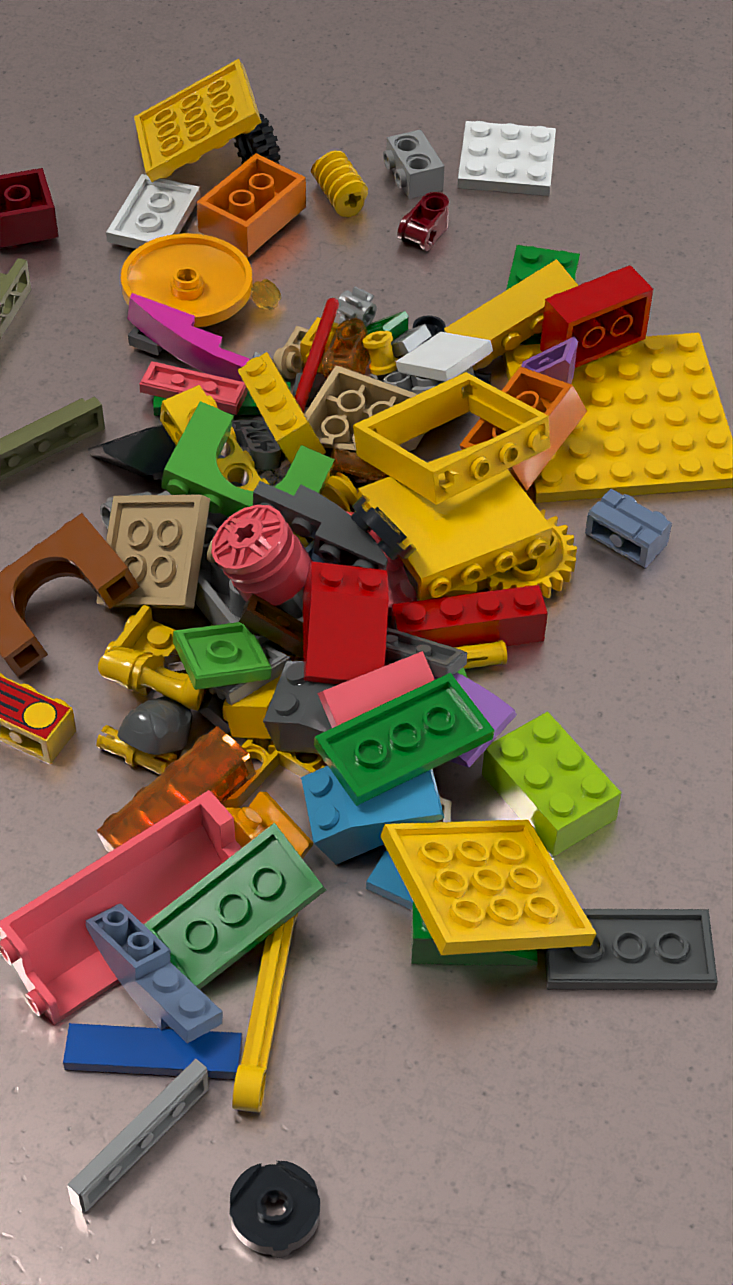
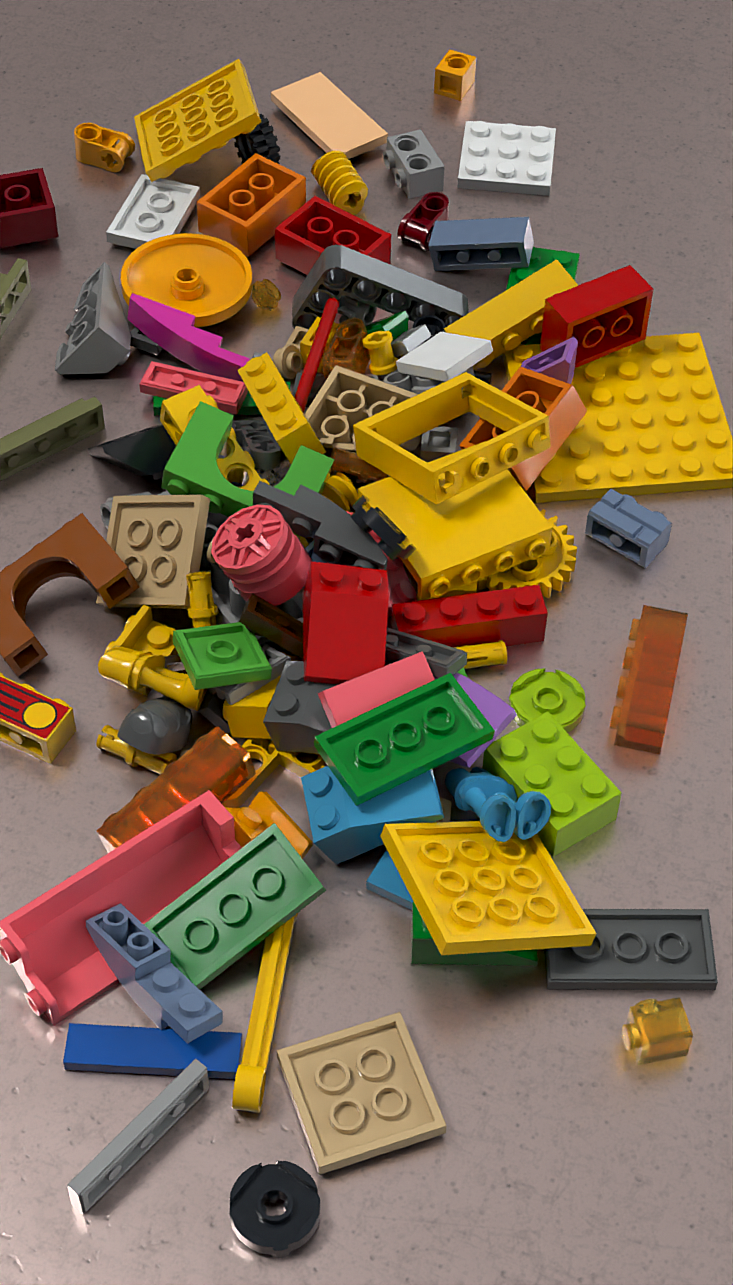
none -> light grey wedge [55,262,131,375]
none -> light orange piece [74,122,135,173]
none -> yellow pin [186,571,219,628]
none -> light nougat tile [271,72,388,160]
none -> red brick [275,196,392,275]
none -> tan plate [277,1012,447,1175]
none -> dark grey beam [292,245,469,329]
none -> light grey tile [420,426,458,461]
none -> sand blue brick [429,217,534,271]
none -> light orange brick [434,49,476,101]
none -> dark azure piece [445,766,551,842]
none -> lime tile [509,668,586,733]
none -> clear orange brick [609,605,688,755]
none -> clear yellow brick [622,997,693,1065]

